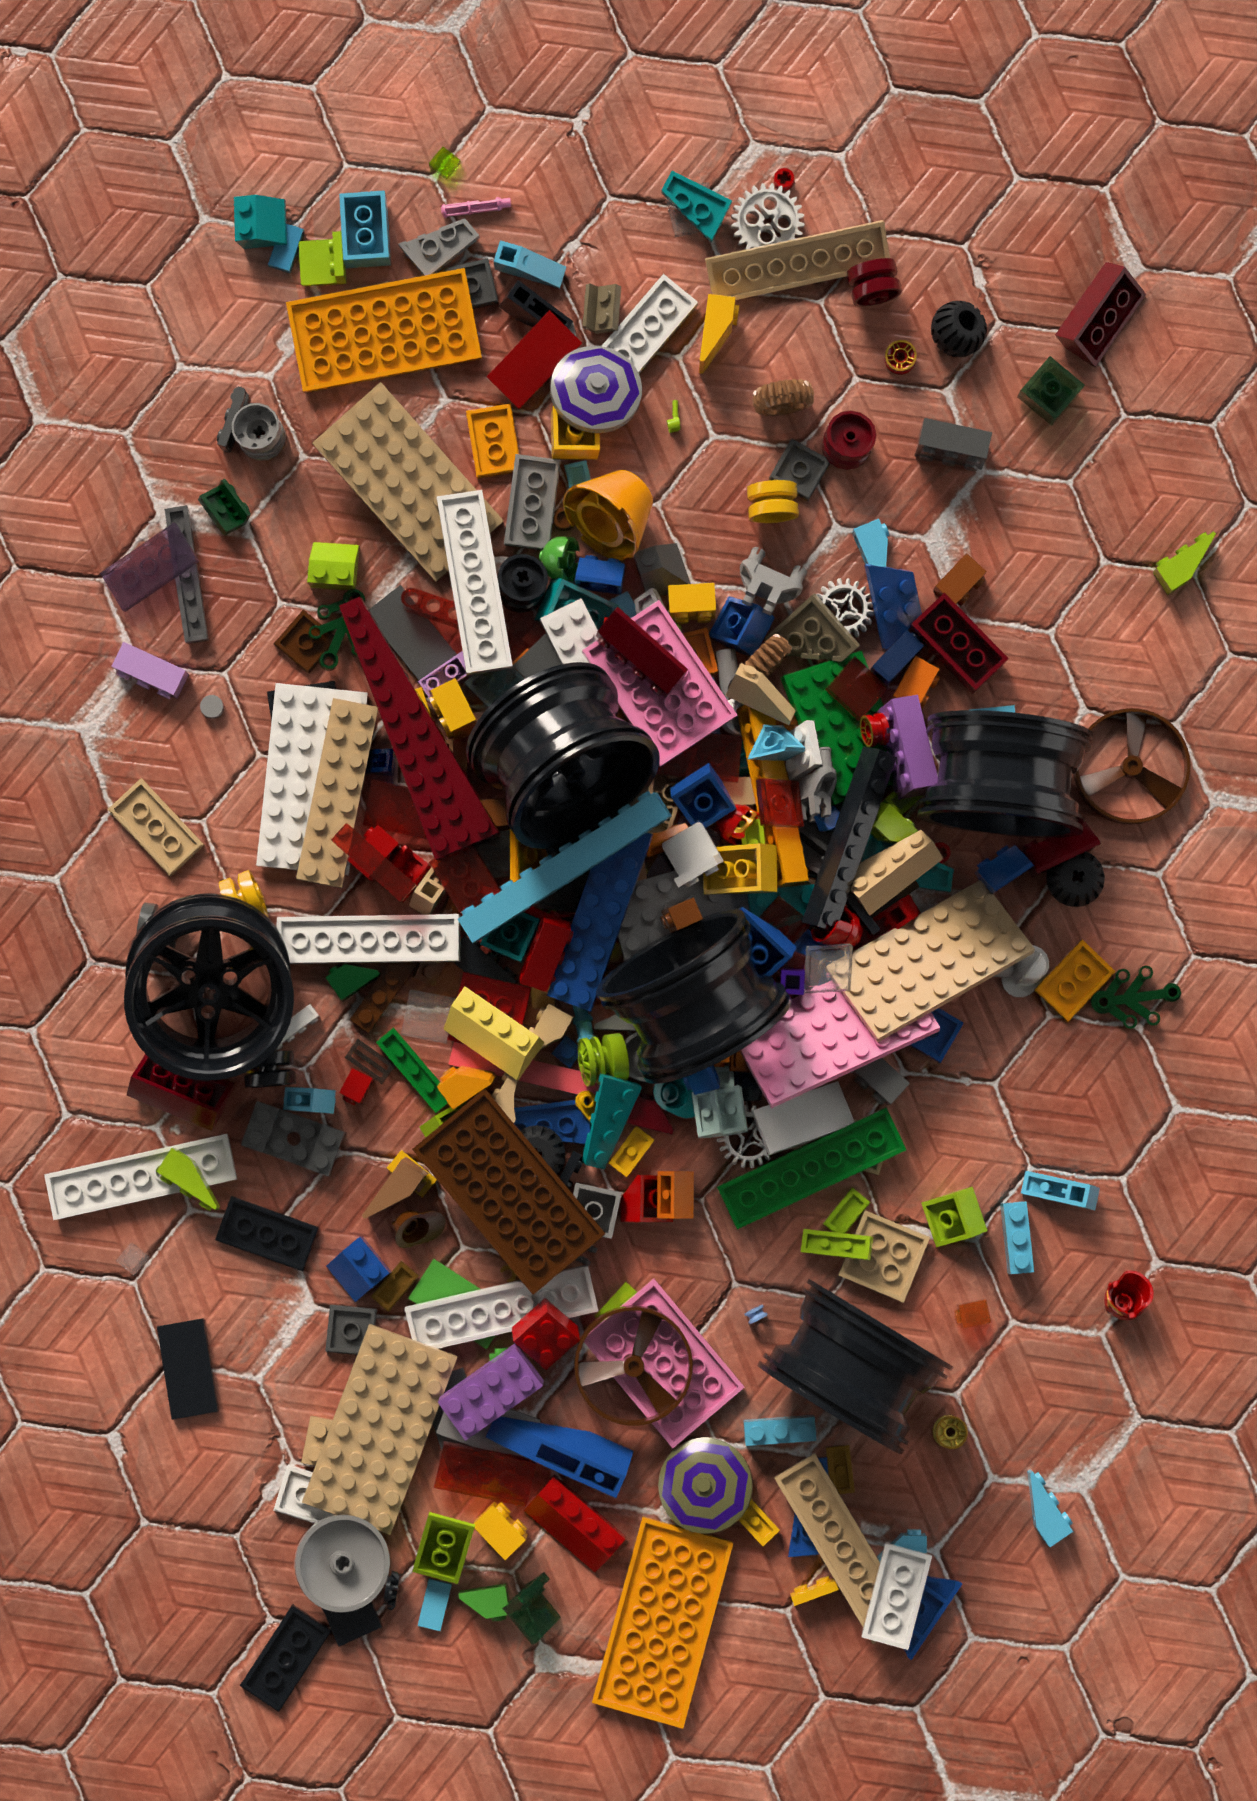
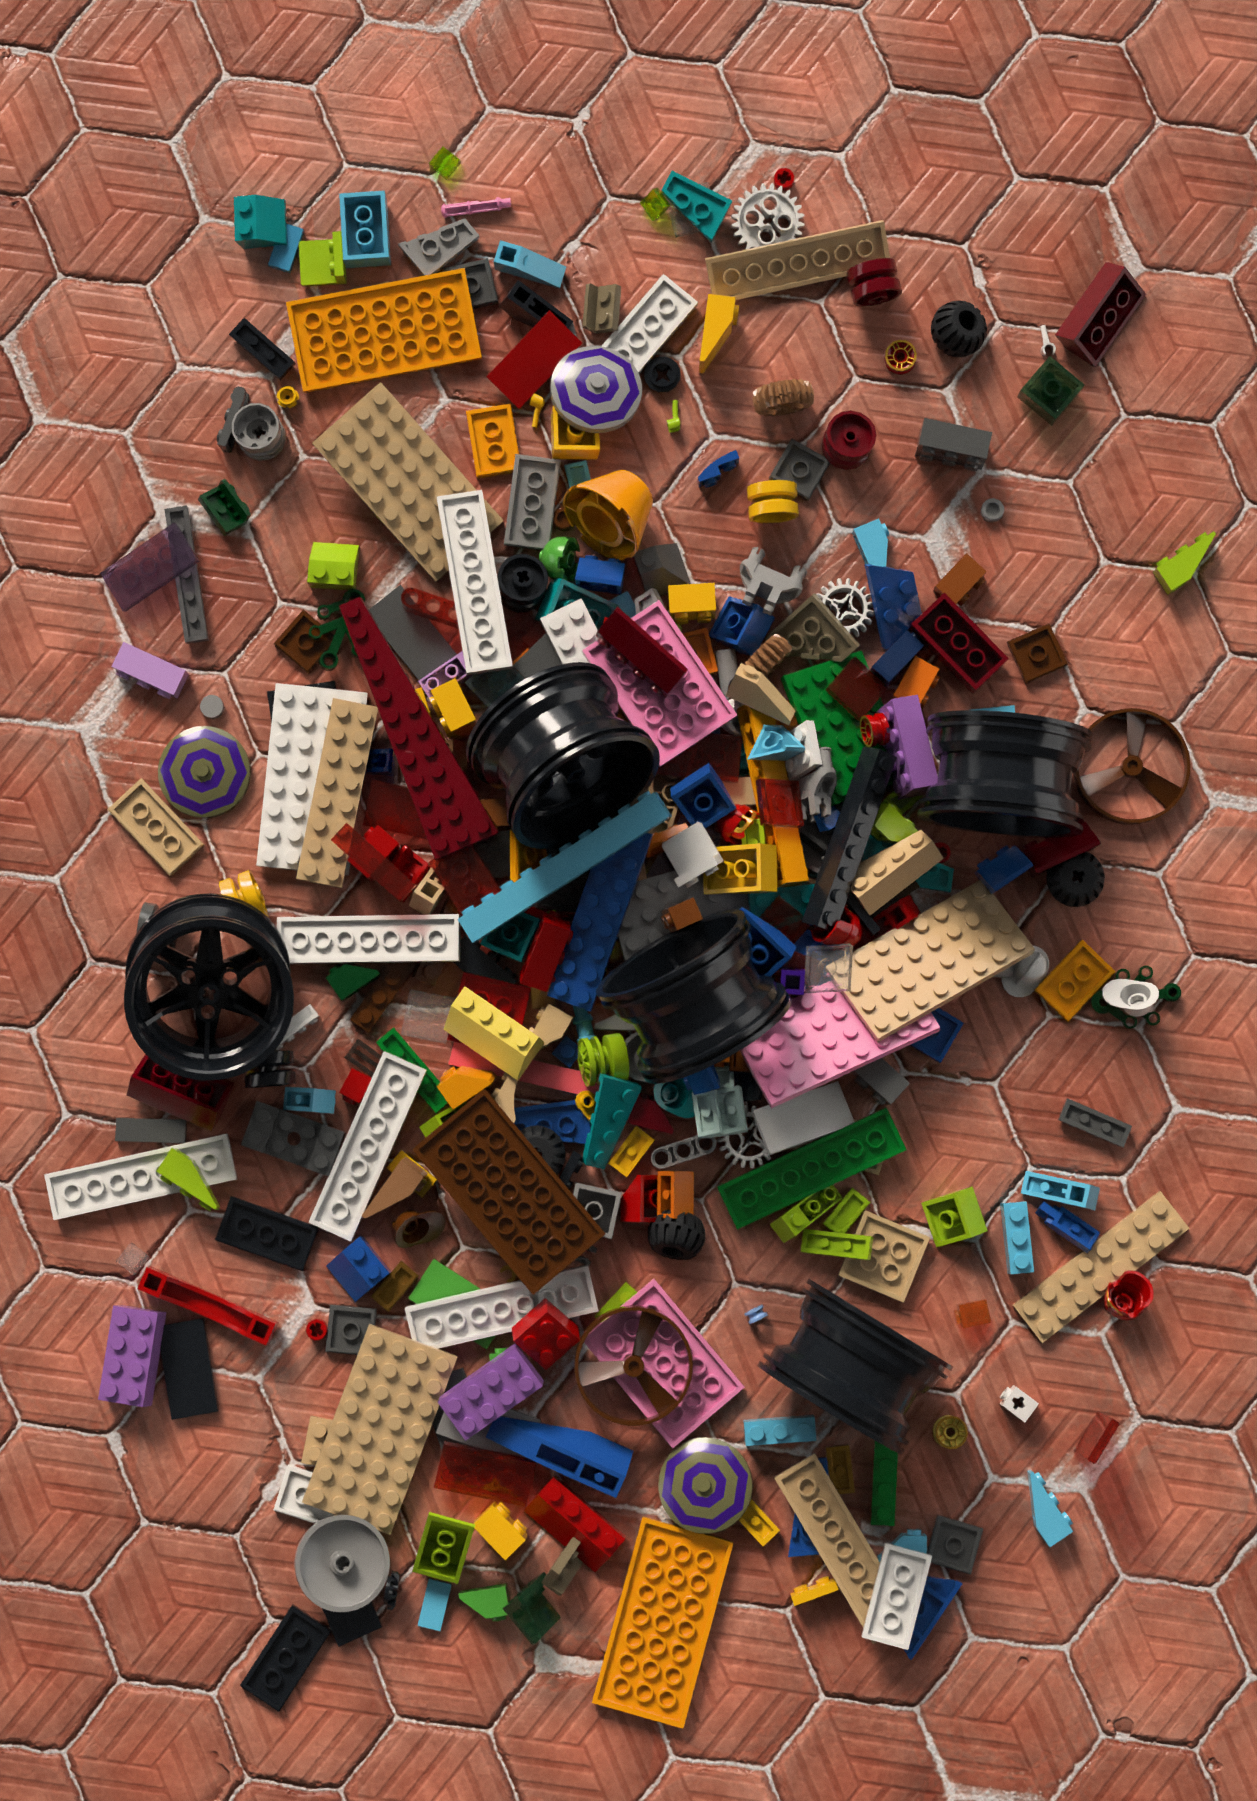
none -> medium lavender brick [98,1305,167,1407]
none -> dark grey tile [115,1118,187,1143]
none -> red arch [137,1266,279,1345]
none -> dish [158,726,251,818]
none -> black plate [229,318,296,381]
none -> yellow plate [277,386,299,408]
none -> red bush [306,1319,328,1340]
none -> white plate [308,1051,427,1241]
none -> yellow hand [529,394,545,428]
none -> dark tan bracket [541,1537,583,1596]
none -> clear neon green plate [640,188,671,221]
none -> black gear [644,357,681,393]
none -> black wheel [648,1209,705,1260]
none -> light grey beam [651,1135,716,1169]
none -> blue slope [697,450,739,488]
none -> lime slope [770,1185,843,1243]
none -> green plate [870,1440,898,1526]
none -> dark grey tile [927,1514,983,1575]
none -> light grey tile [981,498,1004,522]
none -> white brick [1000,1385,1039,1422]
none -> reddish brown tile [1007,623,1068,684]
none -> tan plate [1012,1191,1190,1343]
none -> blue hinge [1035,1202,1100,1253]
none -> white hand [1040,325,1056,356]
none -> dark grey plate [1058,1098,1132,1148]
none -> clear red tile [1073,1411,1120,1464]
none -> white piece [1103,979,1159,1017]

